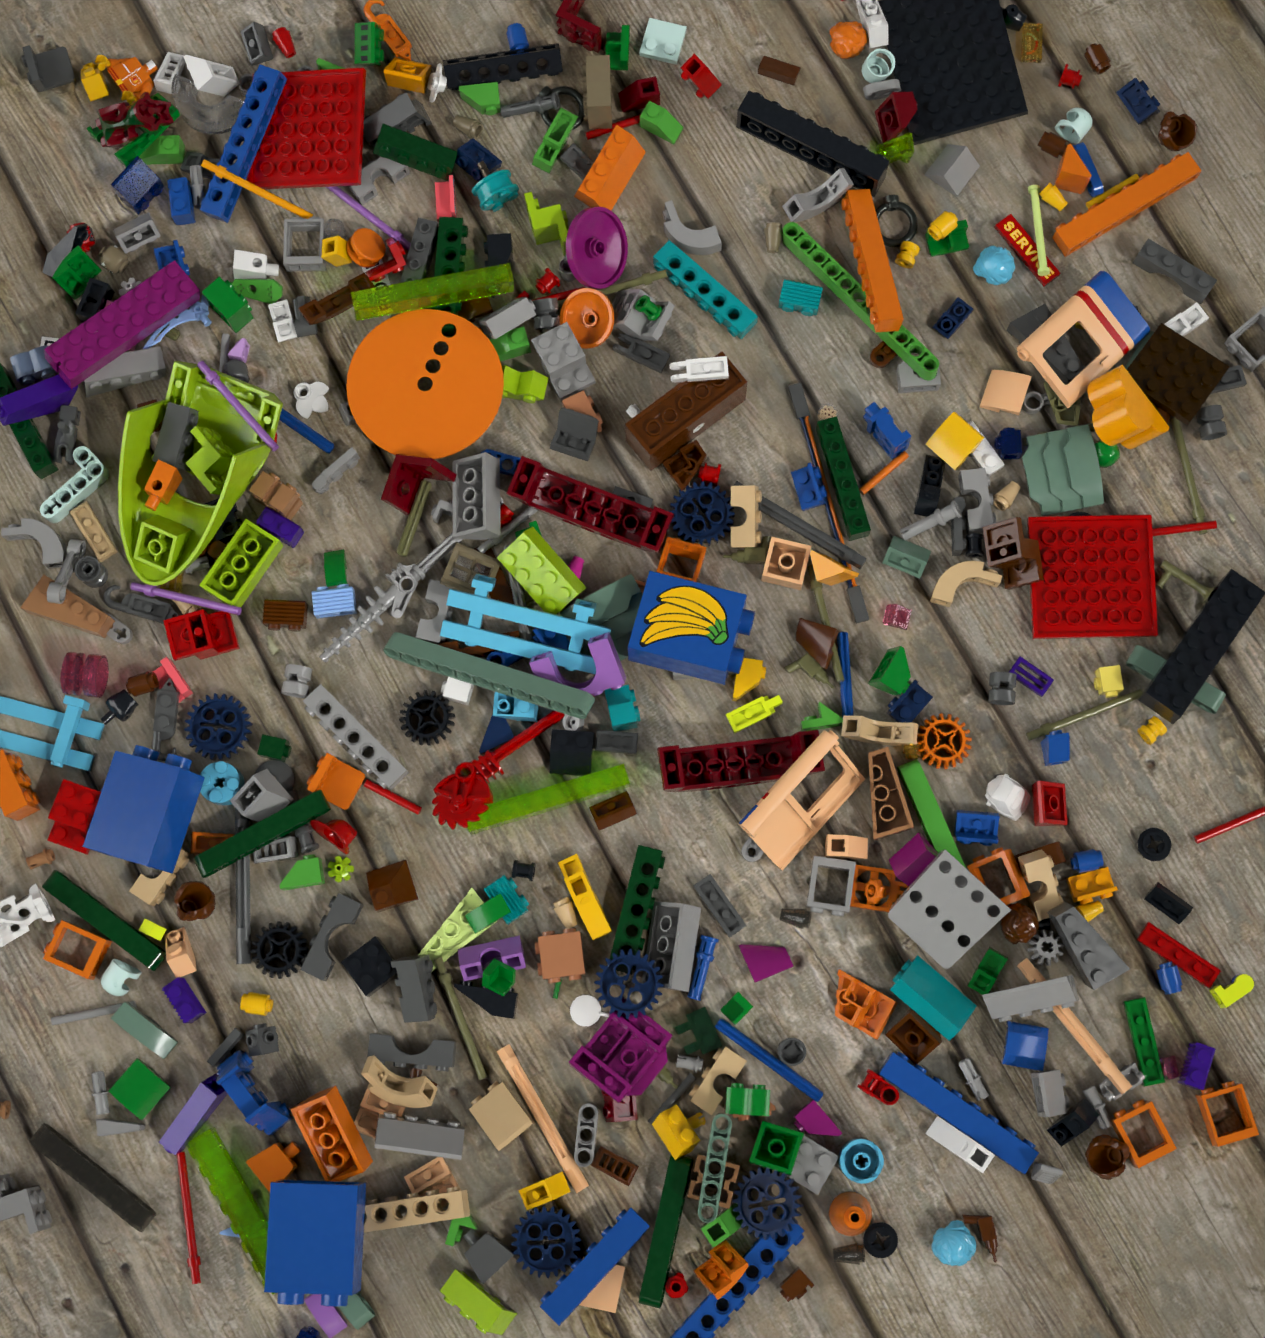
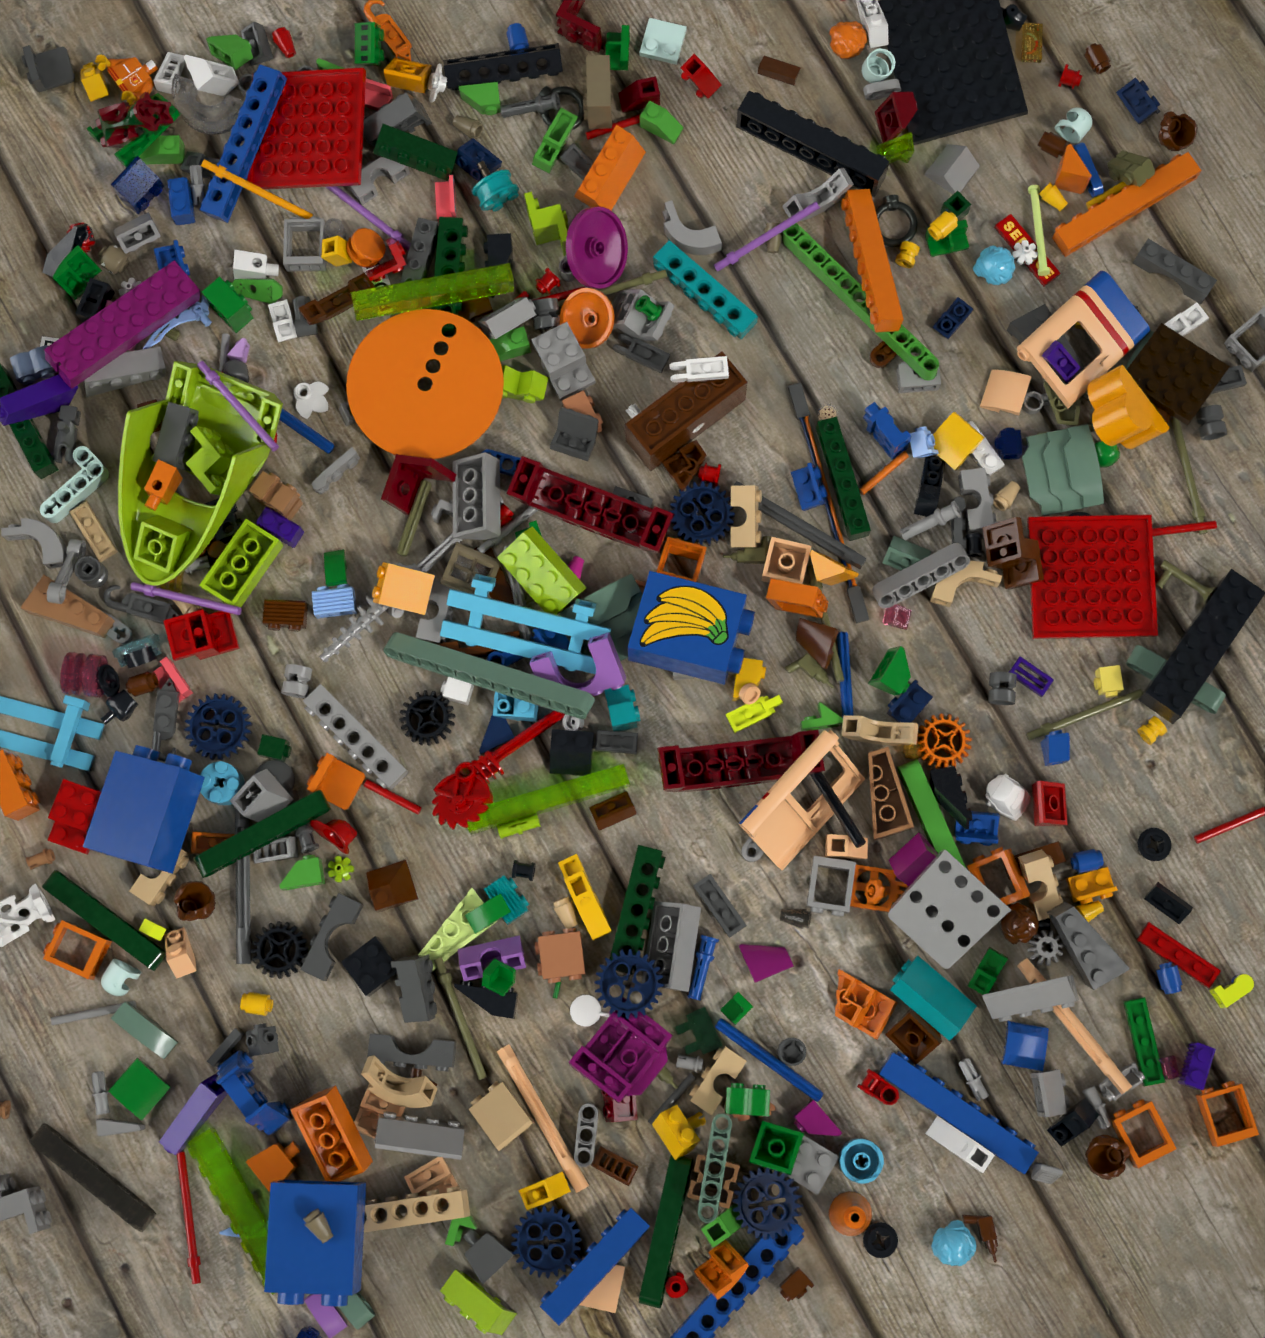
dark purple brick [162,977,207,1024] -> none
teal brick [778,279,823,316] -> none
clear smoke cone [833,1243,865,1265] -> none
none -> black gear [95,664,120,697]
none -> piece [112,633,162,668]
none -> bright green slope [206,34,253,70]
none -> dark tan cone [303,1208,334,1244]
none -> coral panel [365,78,393,111]
none -> light orange brick [372,562,435,615]
none -> lime pin [497,814,541,839]
none -> medium lavender bar [714,201,820,272]
none -> light nougat tile [739,683,761,705]
none -> orange window [766,578,828,618]
none -> black axle [811,772,866,848]
none -> light grey beam [872,543,970,608]
none -> light blue brick [909,426,939,458]
none -> black slope [930,766,972,830]
none -> dark green brick [940,191,971,221]
none -> white plant [1012,240,1038,265]
none -> dark purple slope [1042,340,1081,382]
none -> olive brick [1107,150,1155,187]

